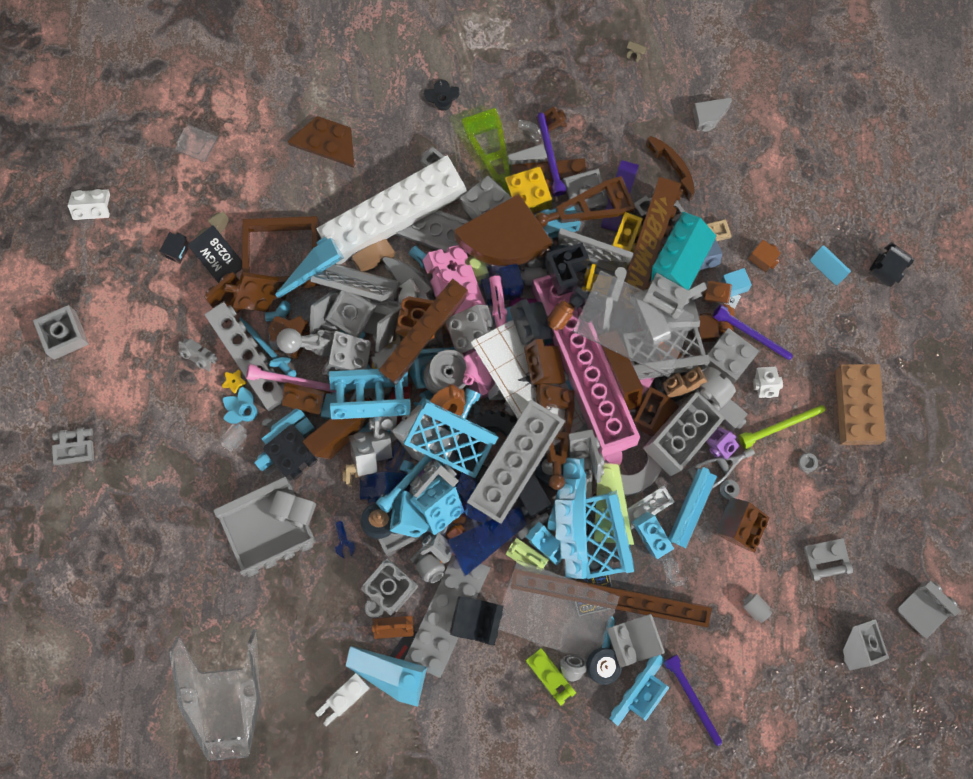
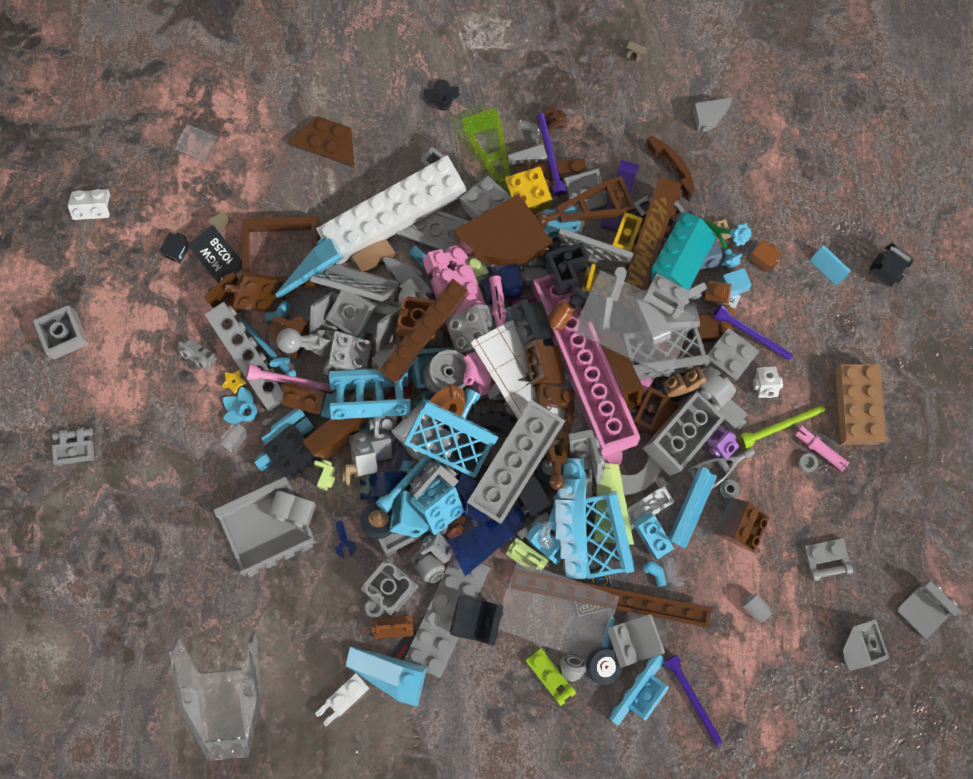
none -> yellowish green bracket [314,459,335,491]
none -> clear arm [537,521,553,549]
none -> medium azure arm [642,561,667,587]
none -> medium azure plant [705,220,751,269]
none -> bright pink pin [795,426,850,472]

